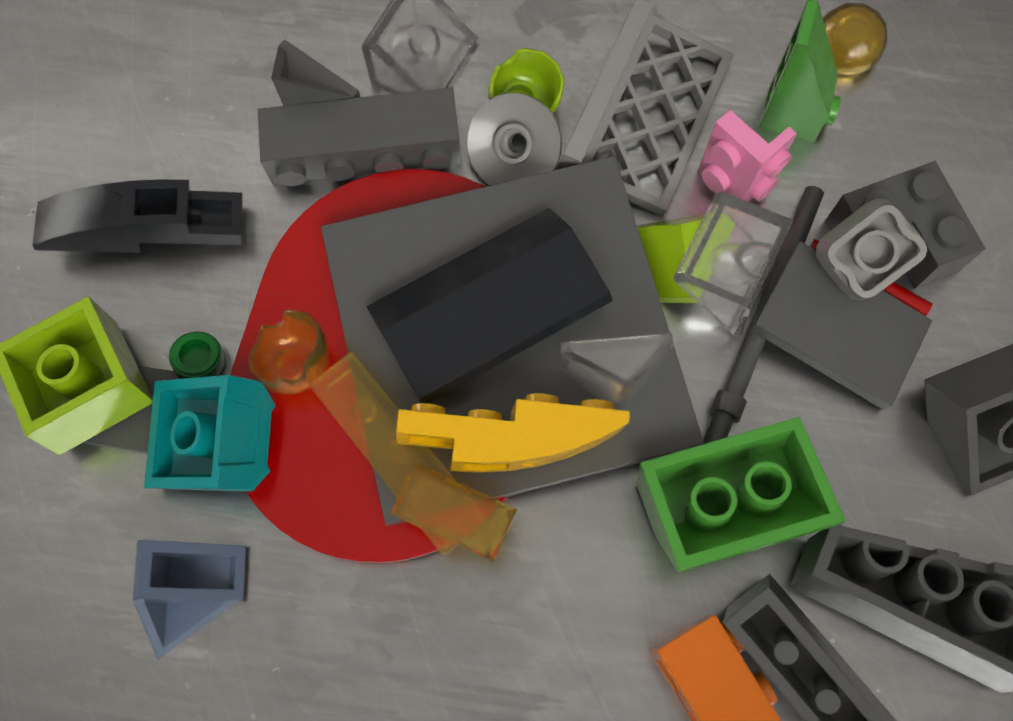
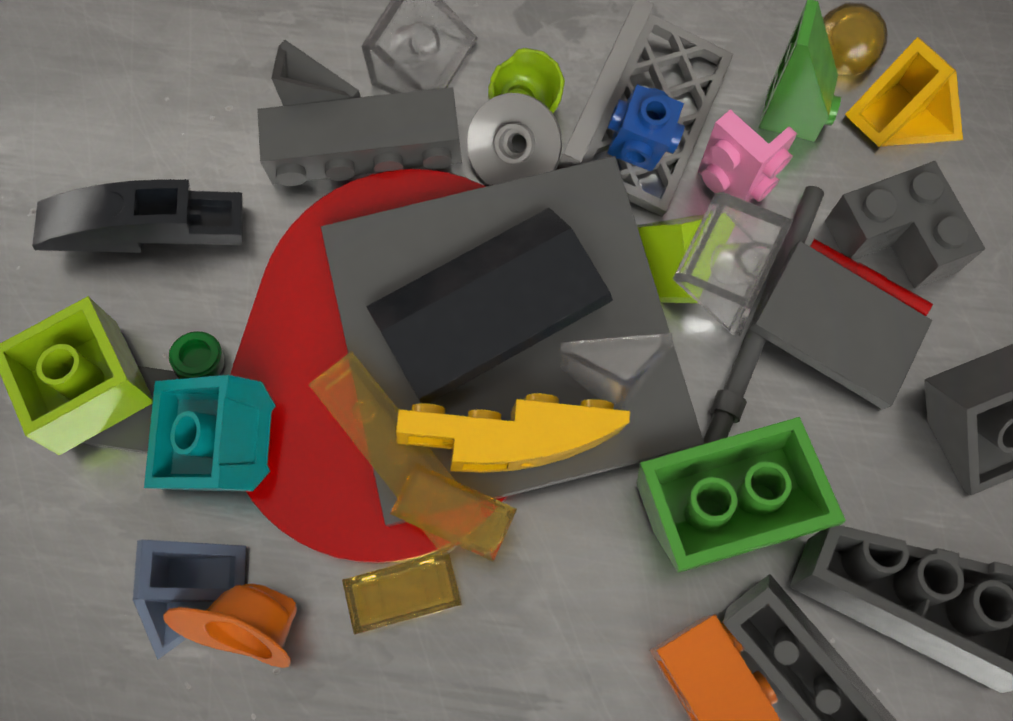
hair [249,309,329,394] -> none
light grey piece [816,198,927,301] -> none
none -> orange piece [163,583,297,668]
none -> clear yellow tile [342,551,462,635]
none -> blue brick [606,84,685,172]
none -> yellow slope [845,37,963,147]

